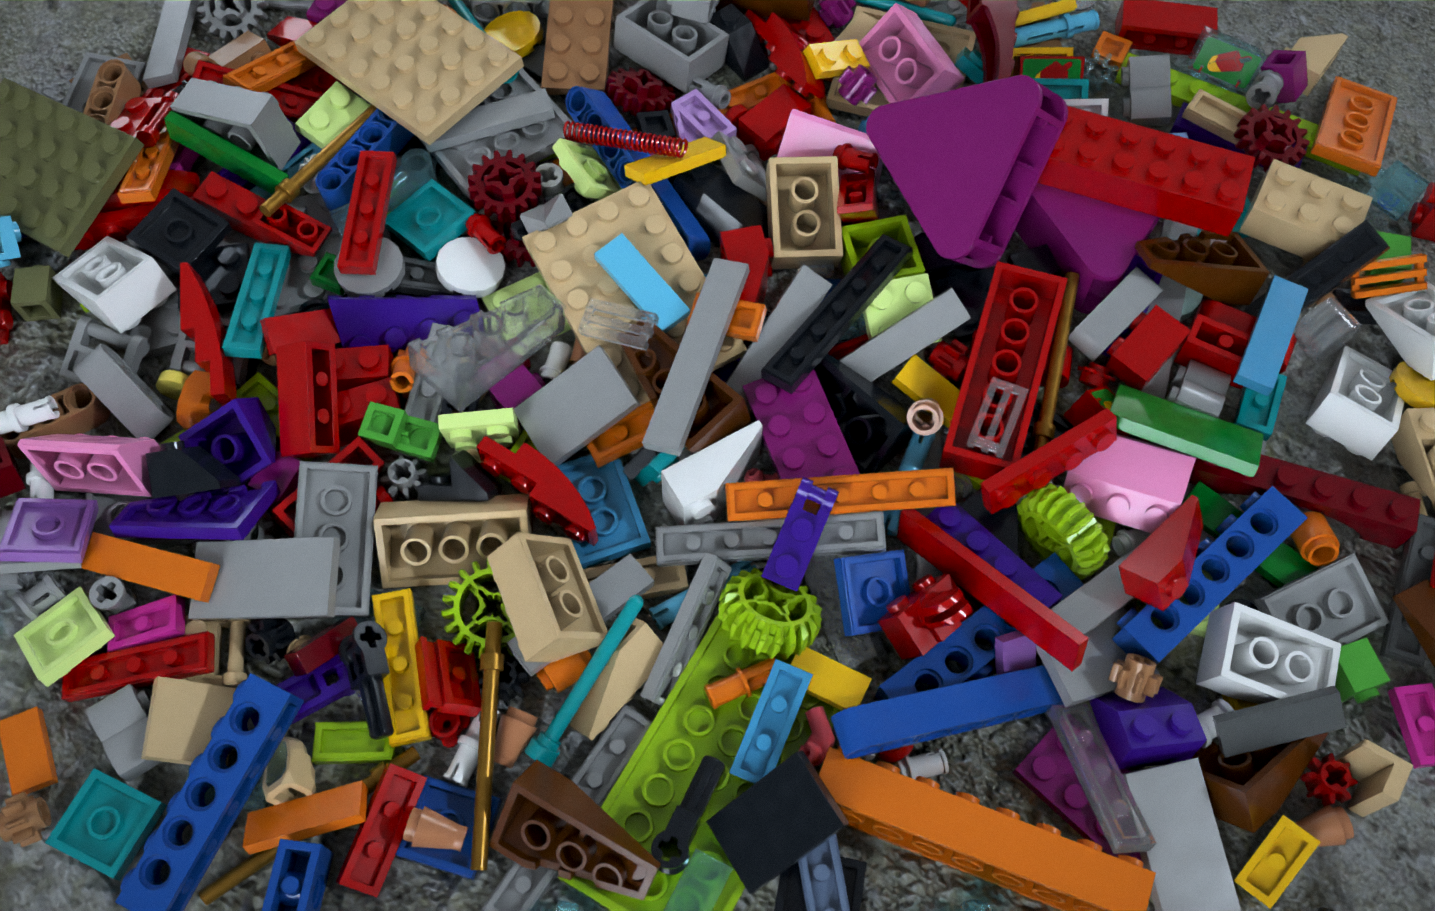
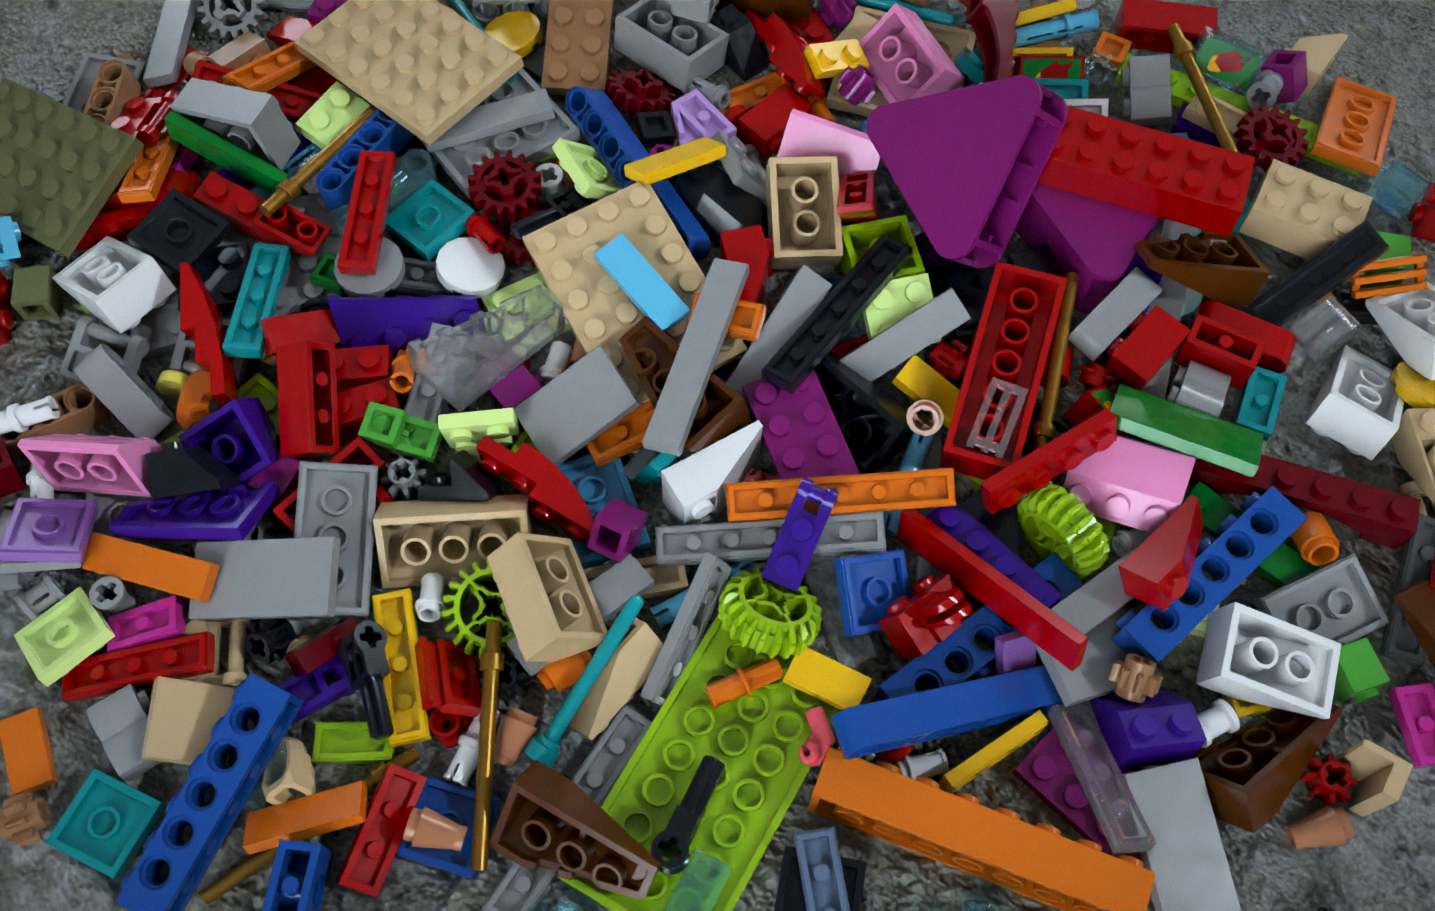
light grey slope [520,193,572,234] -> none
red piece [563,121,688,159] -> none
clear tile [578,298,659,351] -> none
black tile [706,750,849,894] -> none
dark azure plate [729,659,813,784] -> none
red pin [833,143,879,175] -> none
dark grey tile [1213,686,1347,758] -> none
dark azure tile [1233,275,1308,396] -> none
yellow plate [1234,815,1321,909] -> none
none -> white pin [414,573,446,623]
none -> magenta brick [587,498,648,563]
none -> yellow tile [939,710,1048,794]
none -> pearl gold bar [1167,23,1239,152]

